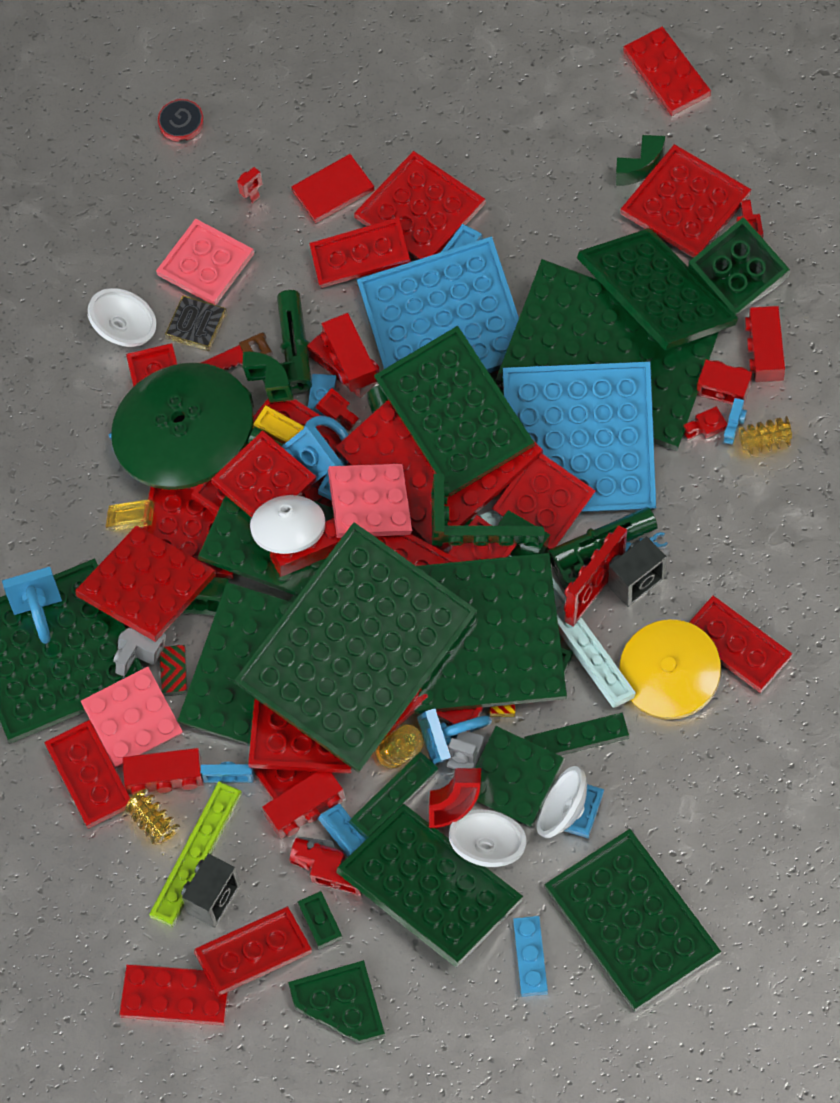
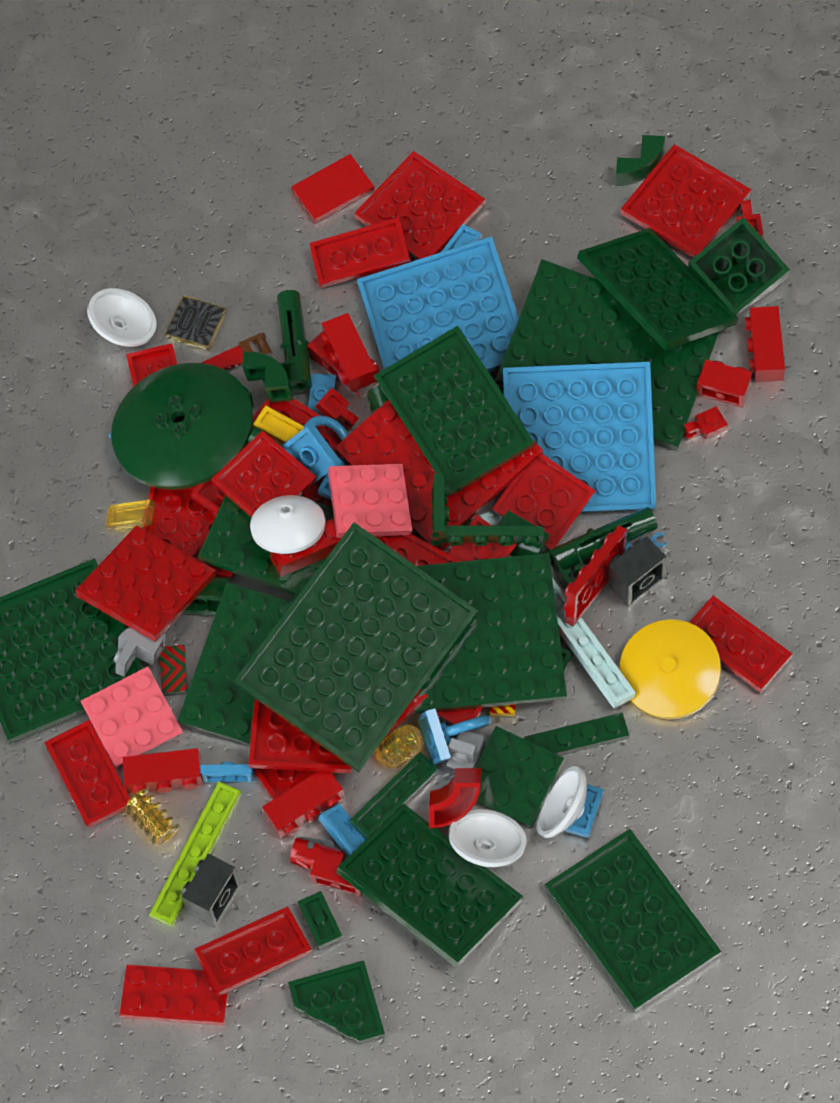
dark azure tile [2,567,62,644] -> none
coral plate [156,219,254,306] -> none
black tile [158,99,204,142] -> none
red plate [237,167,263,203] -> none
dark azure plate [513,916,548,997] -> none
red plate [624,26,711,116] -> none
dark azure plate [723,398,747,445] -> none
clear yellow piece [738,416,792,455] -> none

